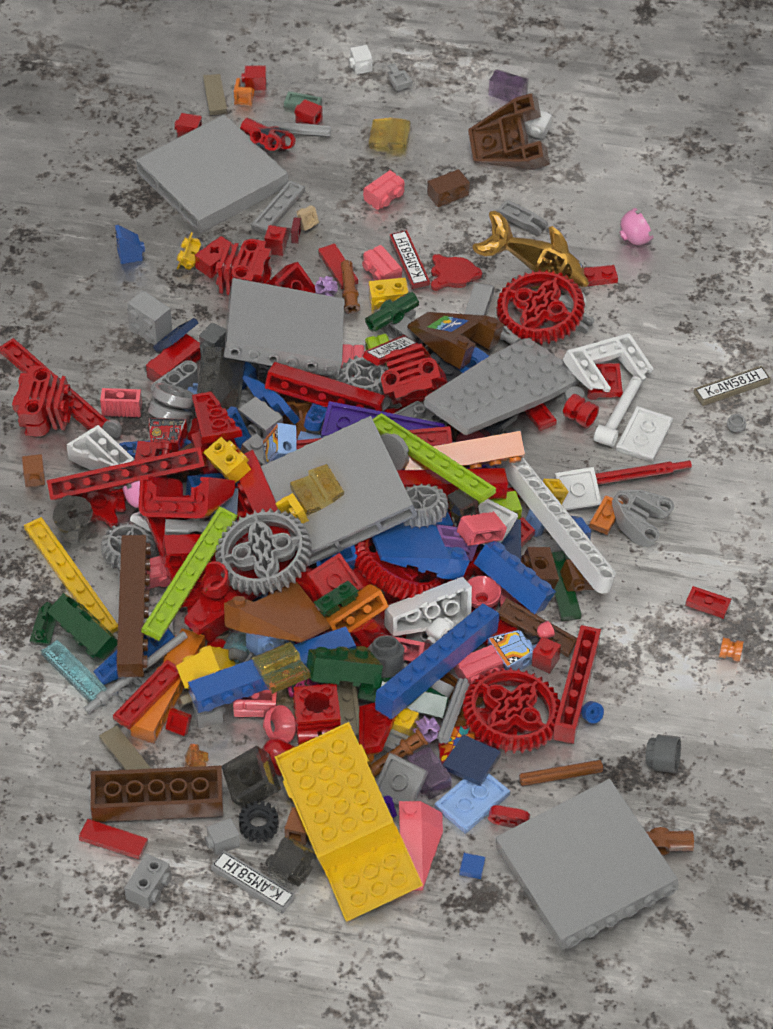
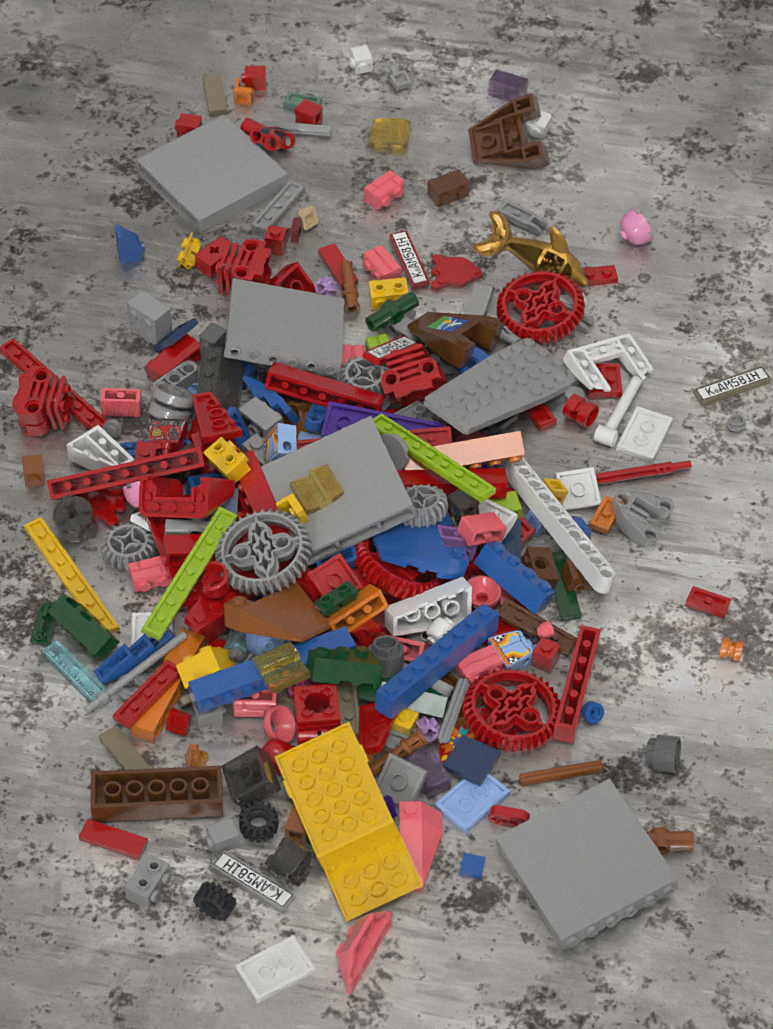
reddish brown brick [117,535,151,677] -> none
none -> black tyre [193,881,237,921]
none -> white tile [235,935,316,1004]
none -> coral wedge [336,911,393,995]

